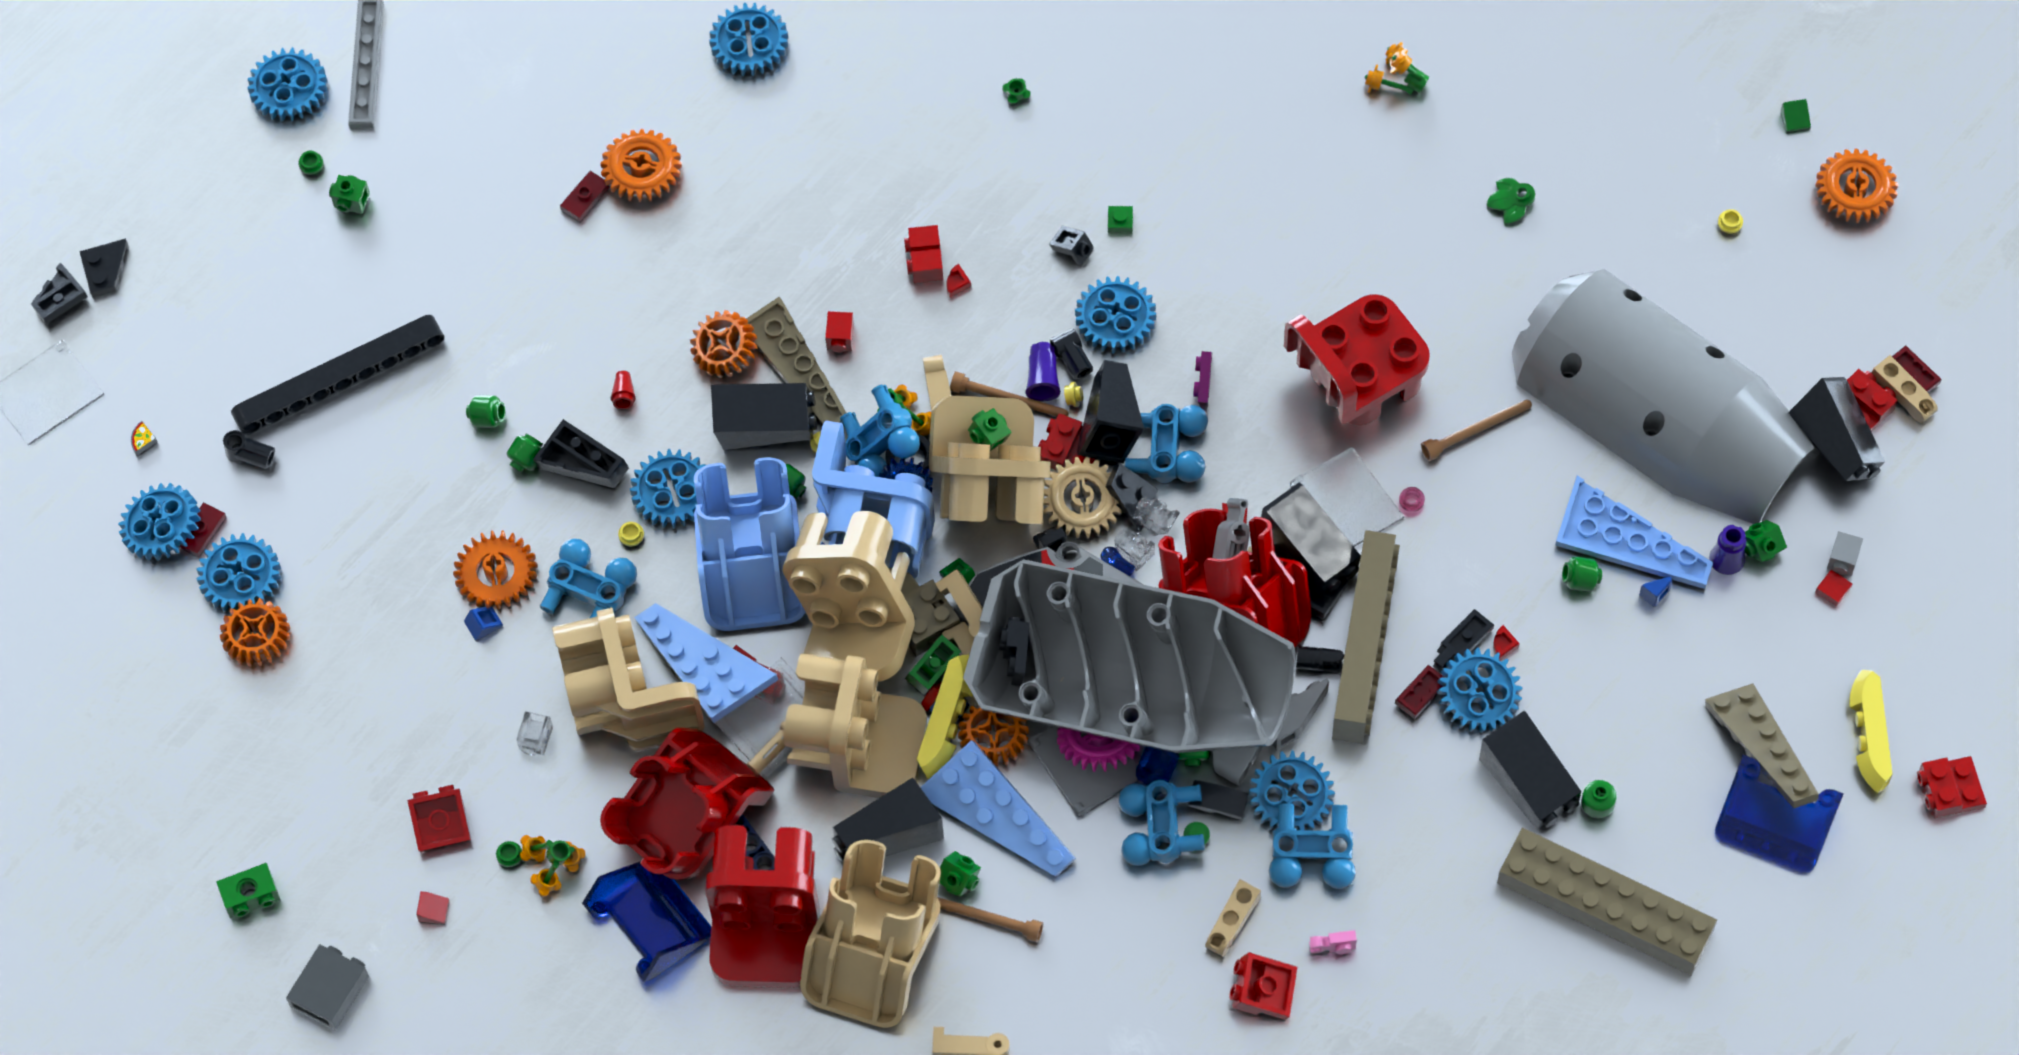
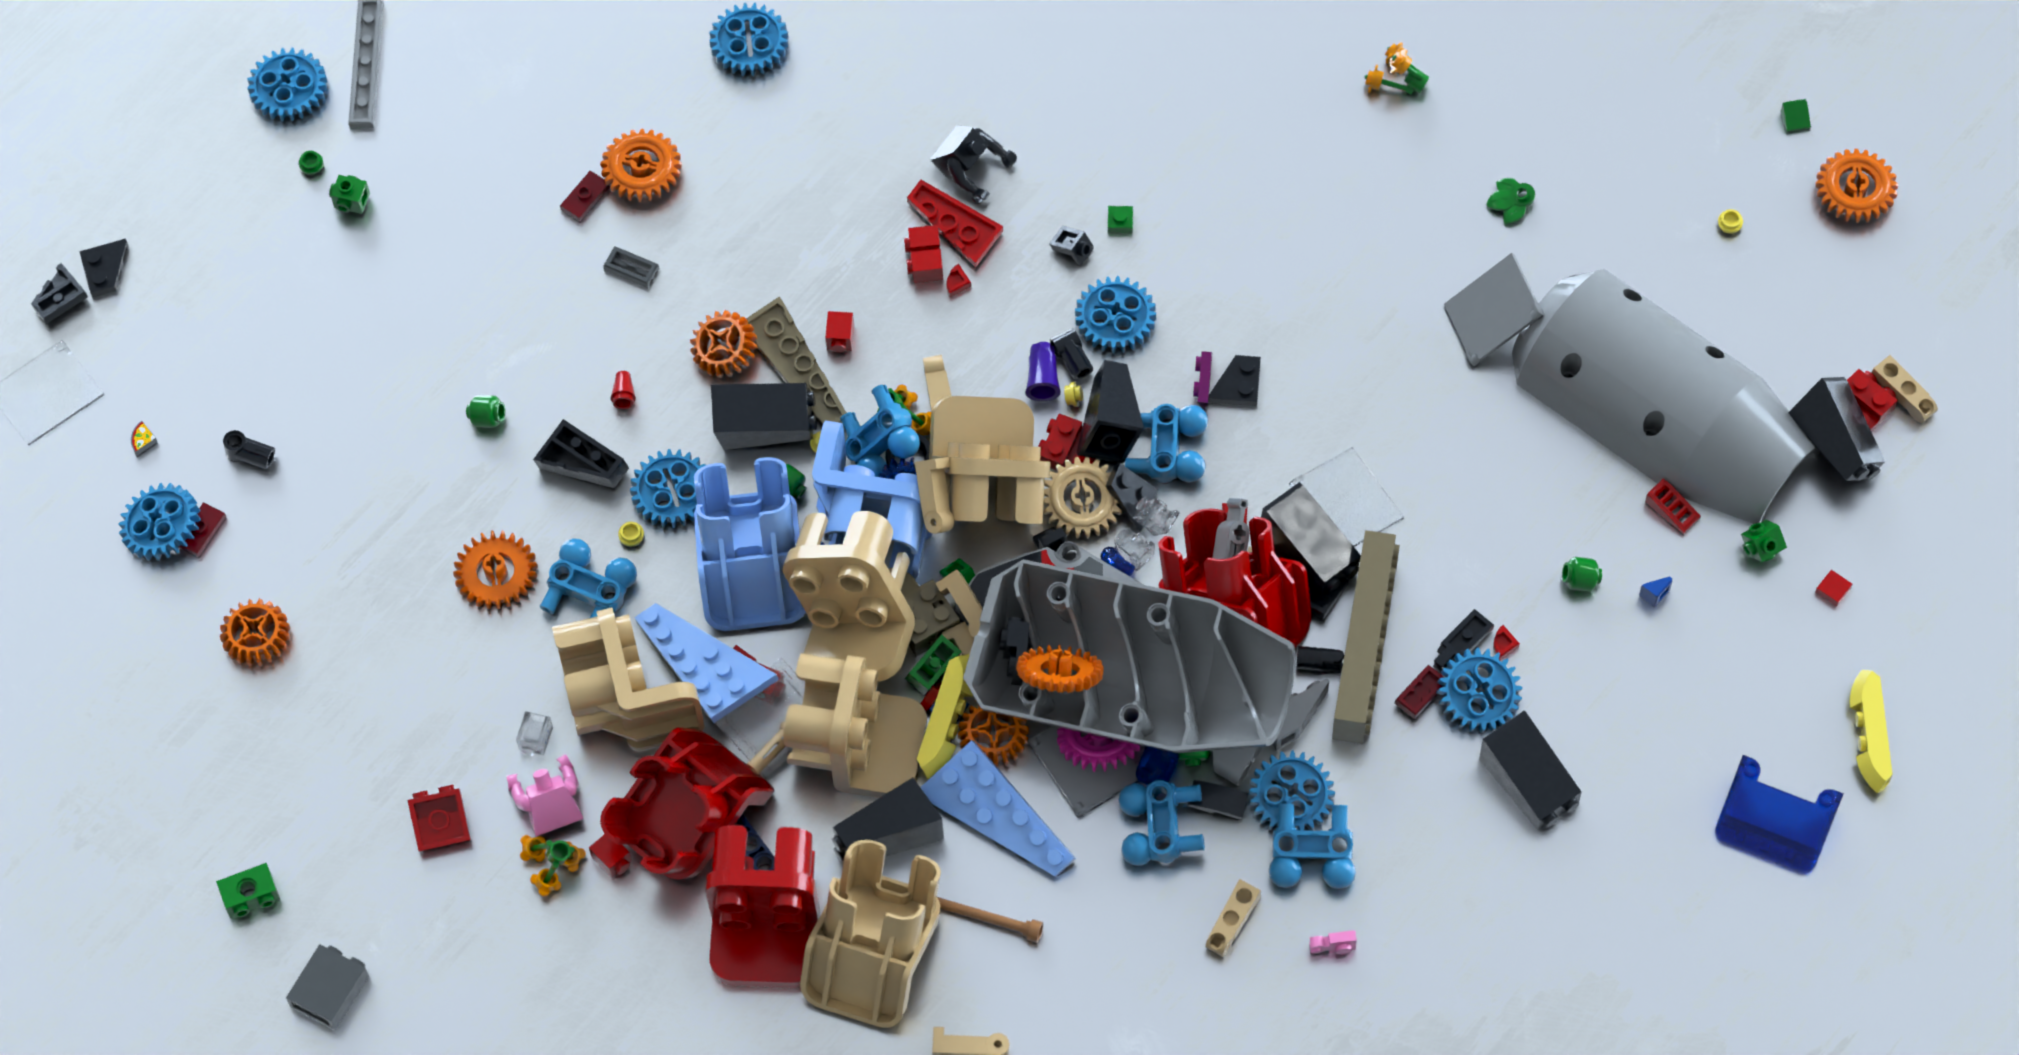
dark azure gear [196,533,281,612] -> none
black beam [231,315,445,435] -> none
slope [416,891,449,924] -> none
blue slope [464,606,503,640] -> none
green plate [496,841,522,867] -> none
green head [506,433,543,473] -> none
clear blue windscreen [582,861,711,982] -> none
green brick [939,851,981,897] -> none
medium nougat piece [950,371,1069,417] -> none
green brick [968,408,1012,451] -> none
green plate [1002,78,1031,104] -> none
green plate [1183,822,1210,845] -> none
red plate [1229,952,1298,1020] -> none
red piece [1283,294,1430,426] -> none
clear pink plate [1399,487,1425,512] -> none
medium nougat piece [1421,400,1532,461] -> none
dark tan brick [1497,827,1717,976] -> none
light blue wing [1555,475,1713,589] -> none
green head [1581,780,1617,818] -> none
dark tan wing [1705,683,1818,808] -> none
dark purple plant [1709,525,1746,575] -> none
light grey brick [1827,531,1863,576] -> none
dark red plate [1892,345,1942,393] -> none
red plate [1917,756,1987,819] -> none
none -> bright pink torso [507,754,583,836]
none -> red brick [589,834,632,878]
none -> dark grey tile [603,246,659,288]
none -> red wing [907,179,1003,268]
none -> tan leg [915,457,954,534]
none -> black torso [930,126,1017,203]
none -> orange gear [1016,645,1104,693]
none -> black wing [1208,355,1261,406]
none -> light grey piece [1444,253,1544,366]
none -> red slope [1645,478,1701,535]

